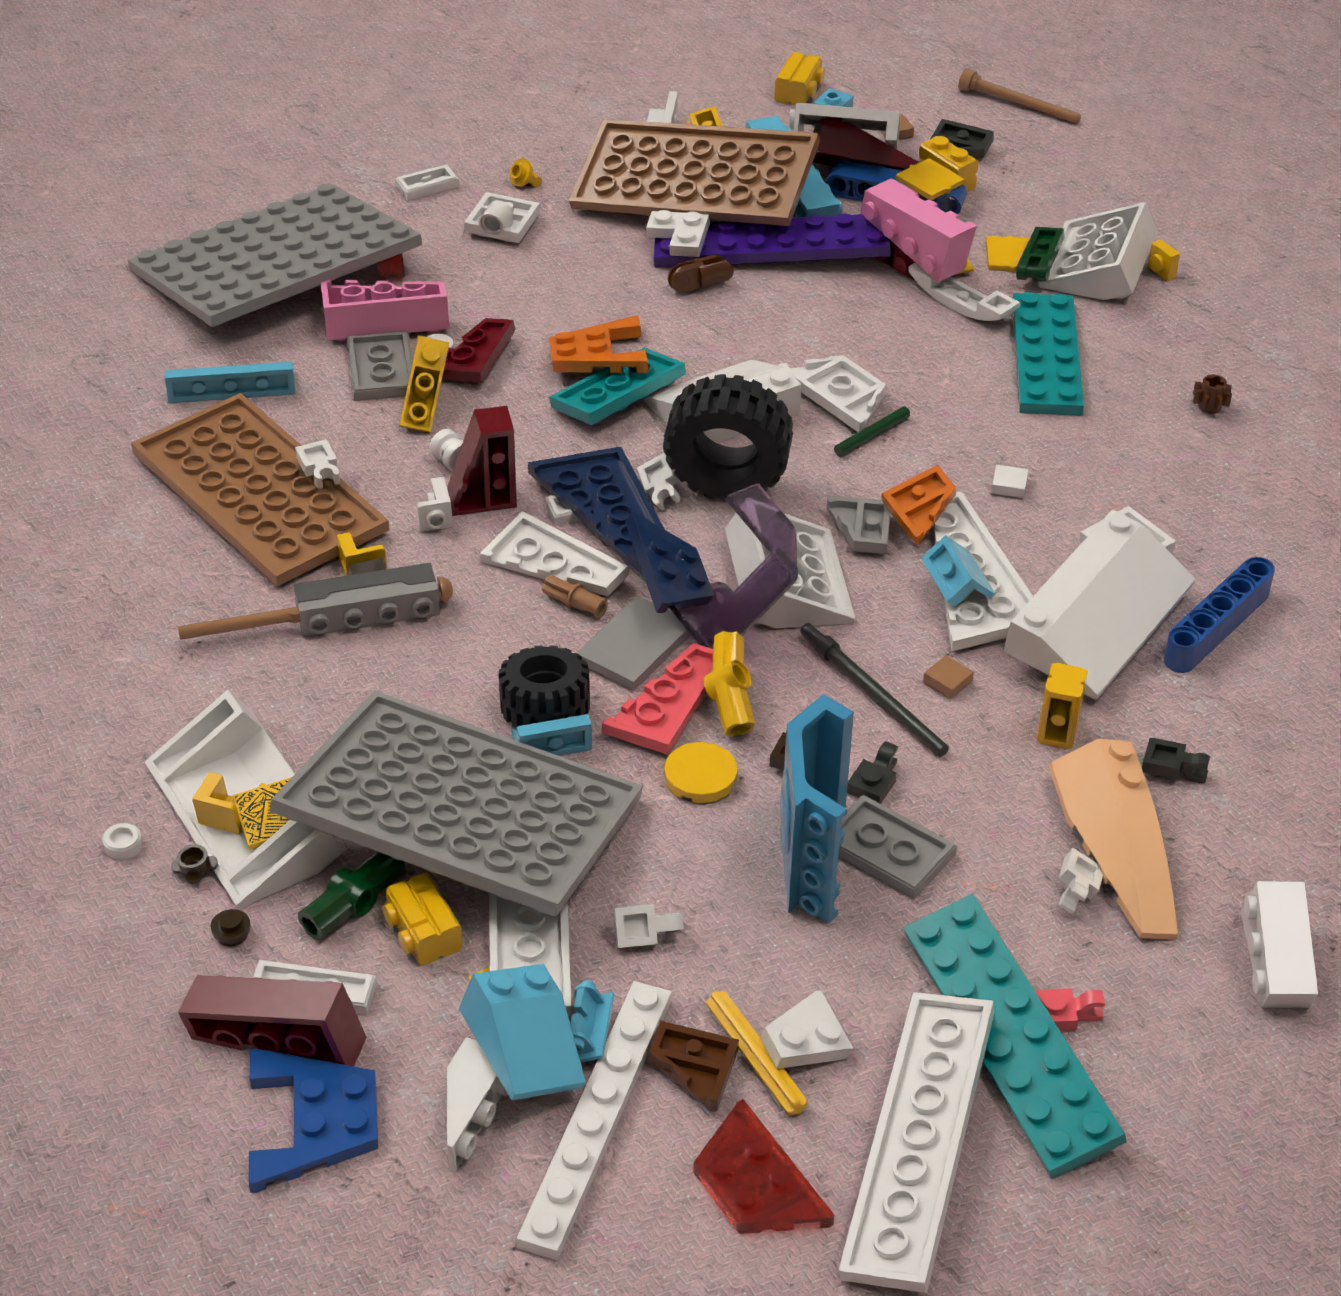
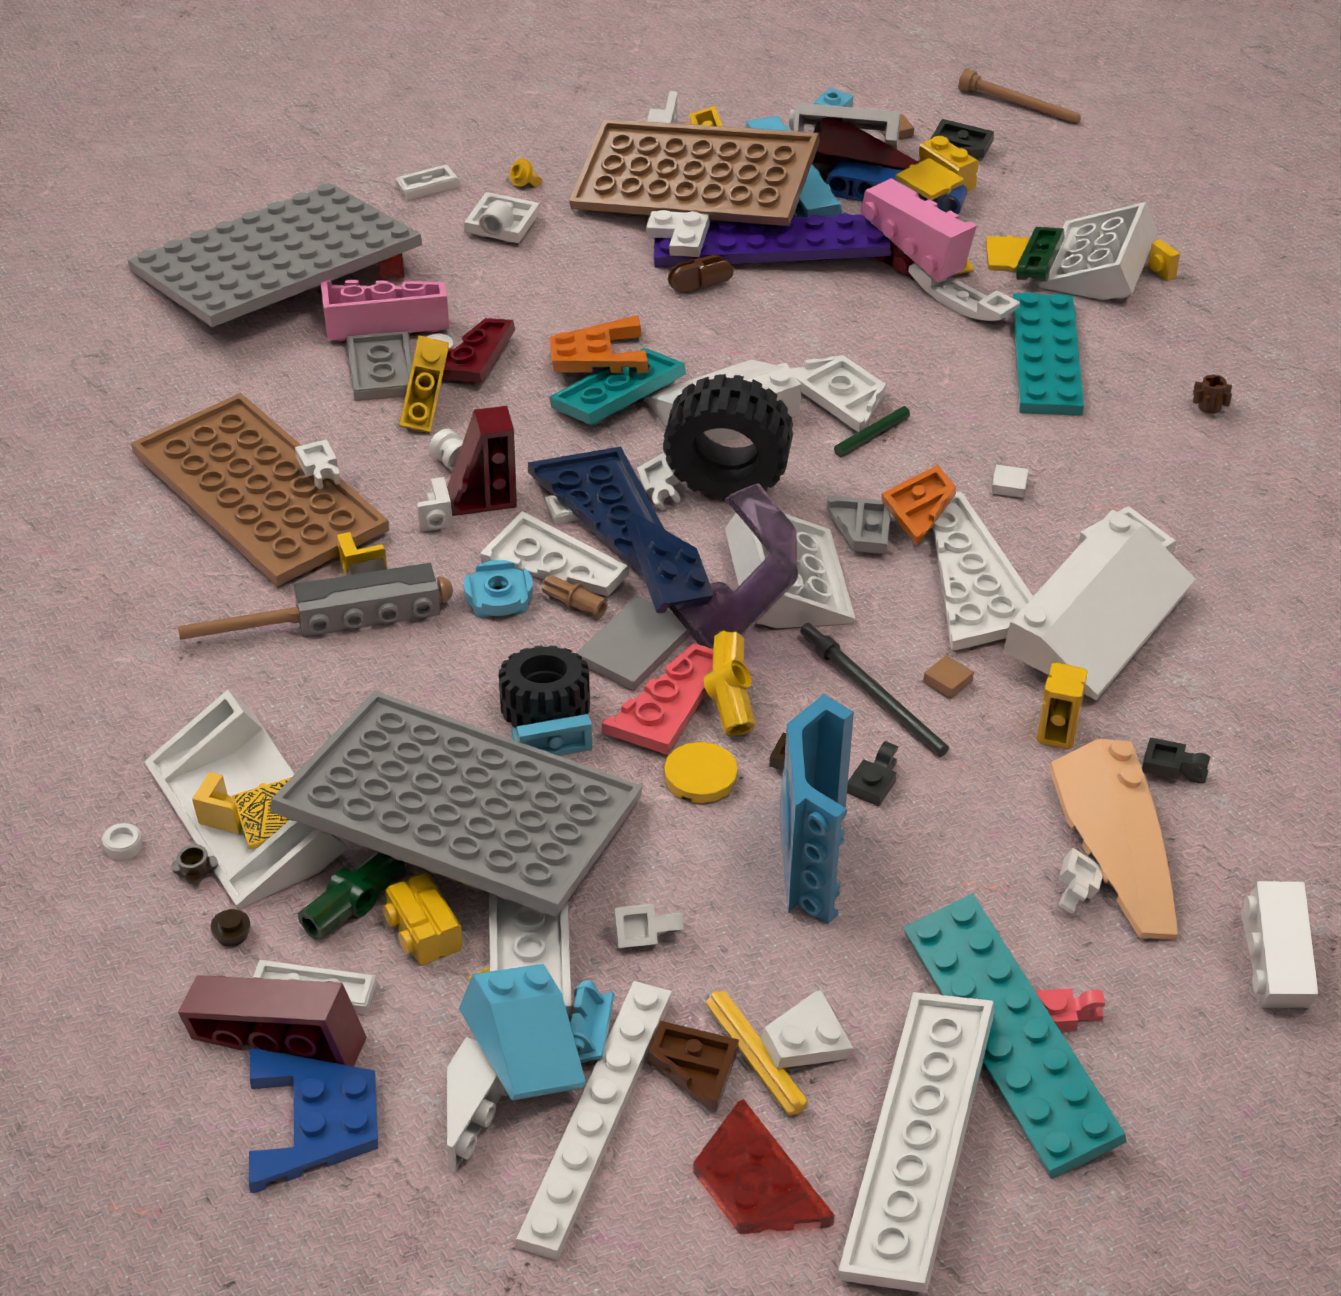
medium azure fence [165,362,295,403] -> none
yellow brick [774,51,825,105] -> none
light grey tile [838,795,957,899] -> none
medium azure panel [921,535,995,607] -> none
blue beam [1164,557,1275,673] -> none
none -> medium azure plate [464,560,533,618]

